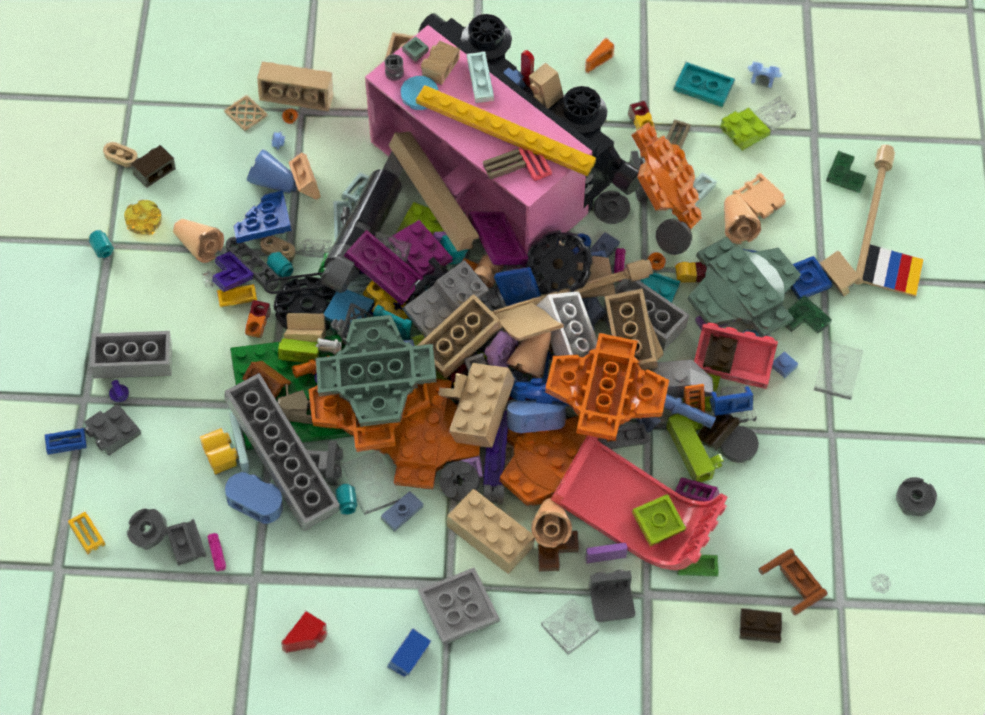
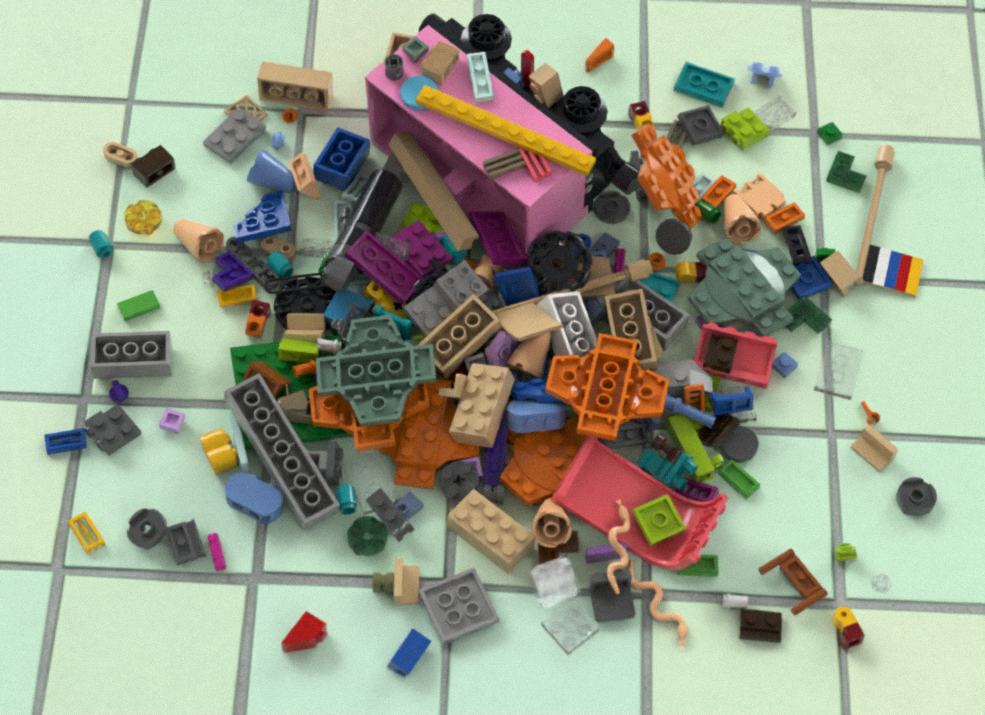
none -> bright green tile [117,290,160,321]
none -> lavender plate [159,408,185,434]
none -> light grey plate [203,107,266,164]
none -> blue brick [313,127,370,191]
none -> clear green plate [347,516,388,556]
none -> dark grey plate [366,487,415,542]
none -> olive wheel [373,572,394,593]
none -> tan panel [394,558,419,605]
none -> clear plate [529,555,580,609]
none -> light nougat animal [607,499,630,594]
none -> light nougat animal [628,560,687,647]
none -> teal hips [636,434,698,489]
none -> dark grey tile [677,105,725,146]
none -> green cone [695,200,721,224]
none -> orange plate [701,175,737,208]
none -> bright green tile [718,459,761,499]
none -> white pin [722,593,748,609]
none -> orange plate [764,202,805,234]
none -> black plate [782,225,811,266]
none -> green plate [815,248,836,264]
none -> green plate [817,122,843,145]
none -> leg [832,606,865,650]
none -> lime plate [835,543,857,562]
none -> tan panel [851,424,898,472]
none -> orange hand [861,401,880,425]

